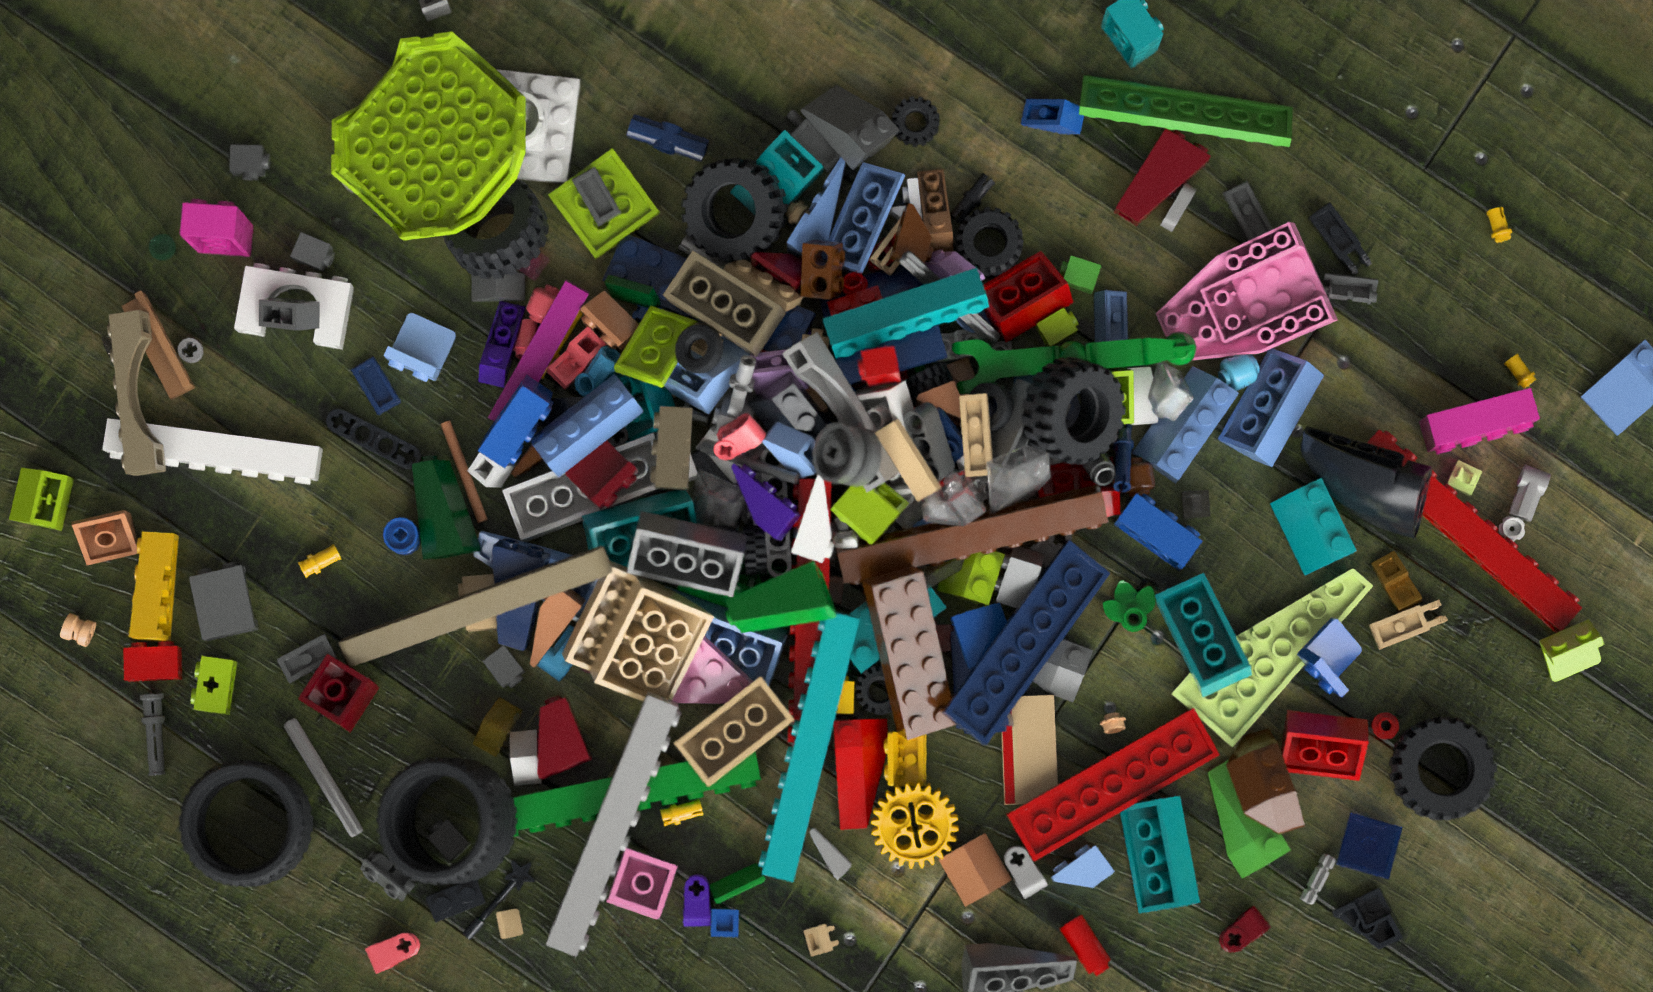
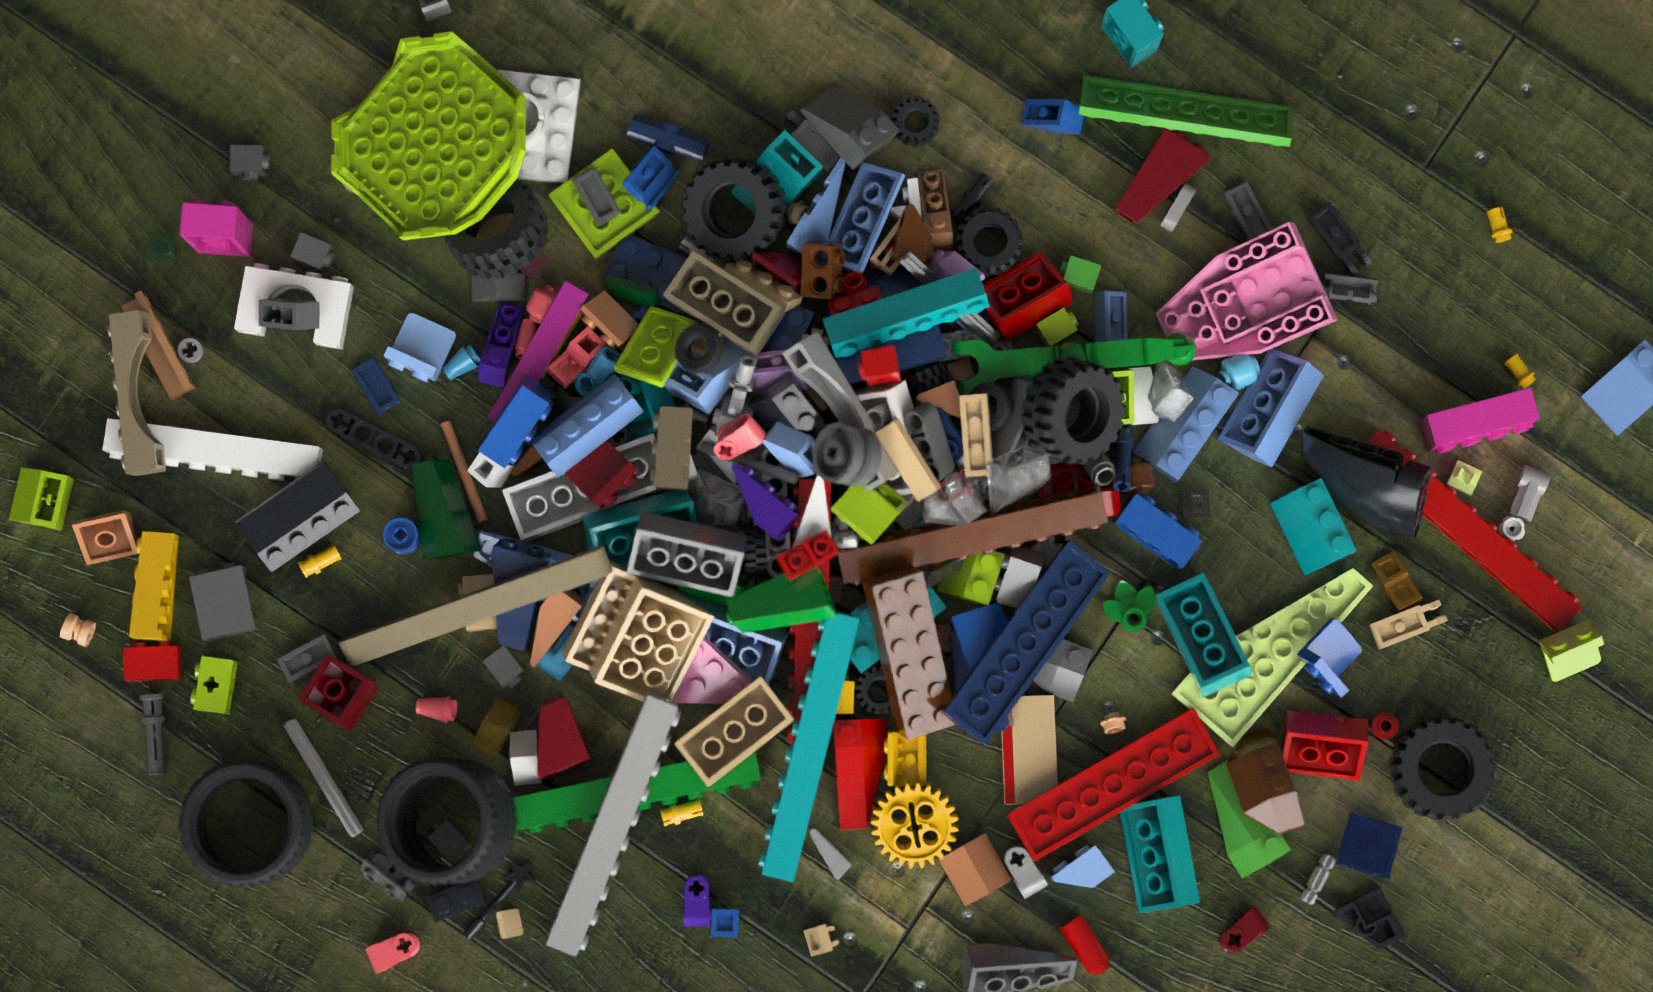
bright pink brick [606,848,677,920] -> none
green slope [710,863,766,904] -> none
none -> black slope [235,460,360,572]
none -> coral cone [416,696,457,723]
none -> dark azure cone [442,343,482,380]
none -> blue plate [621,145,681,210]
none -> red slope [776,529,839,581]

